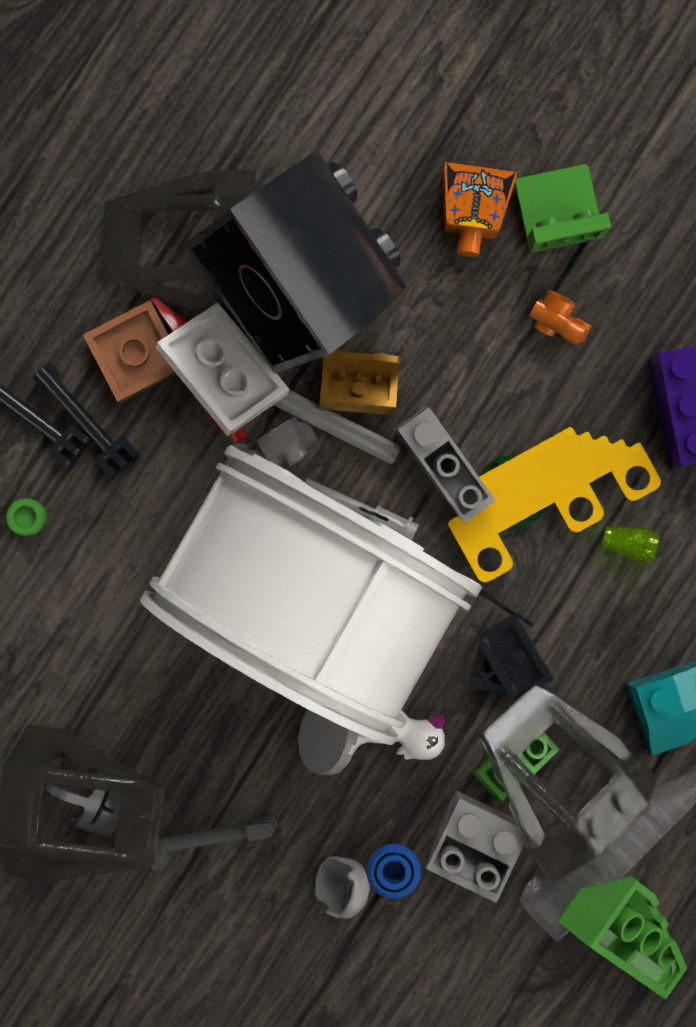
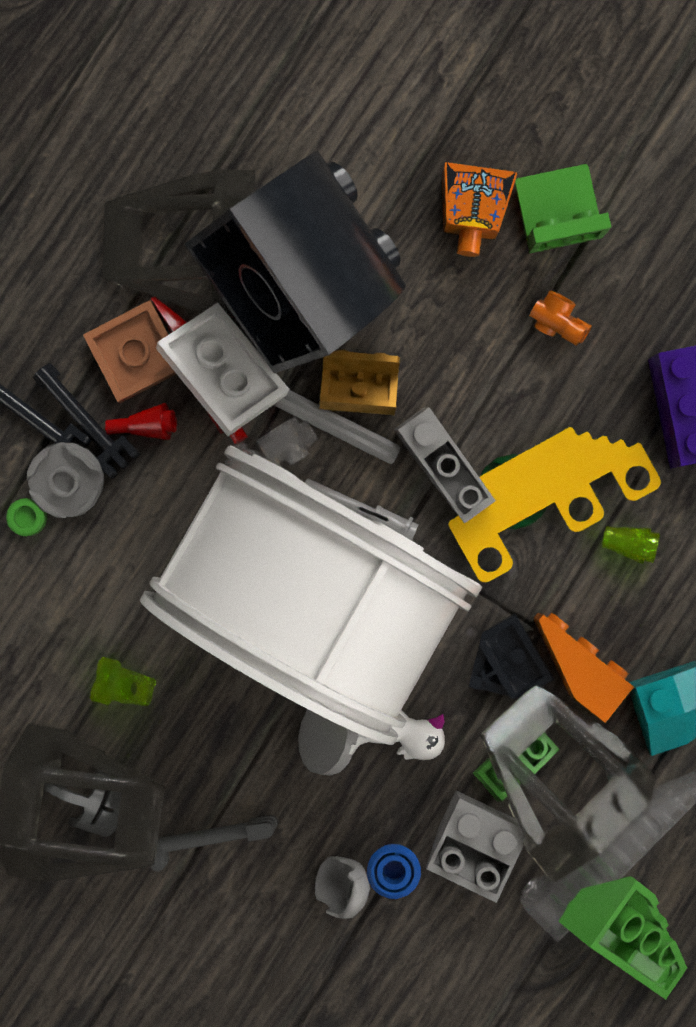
none -> light grey tile [27,442,104,518]
none -> clear neon green plate [90,657,156,706]
none -> red cone [105,403,177,440]
none -> orange slope [533,612,634,723]

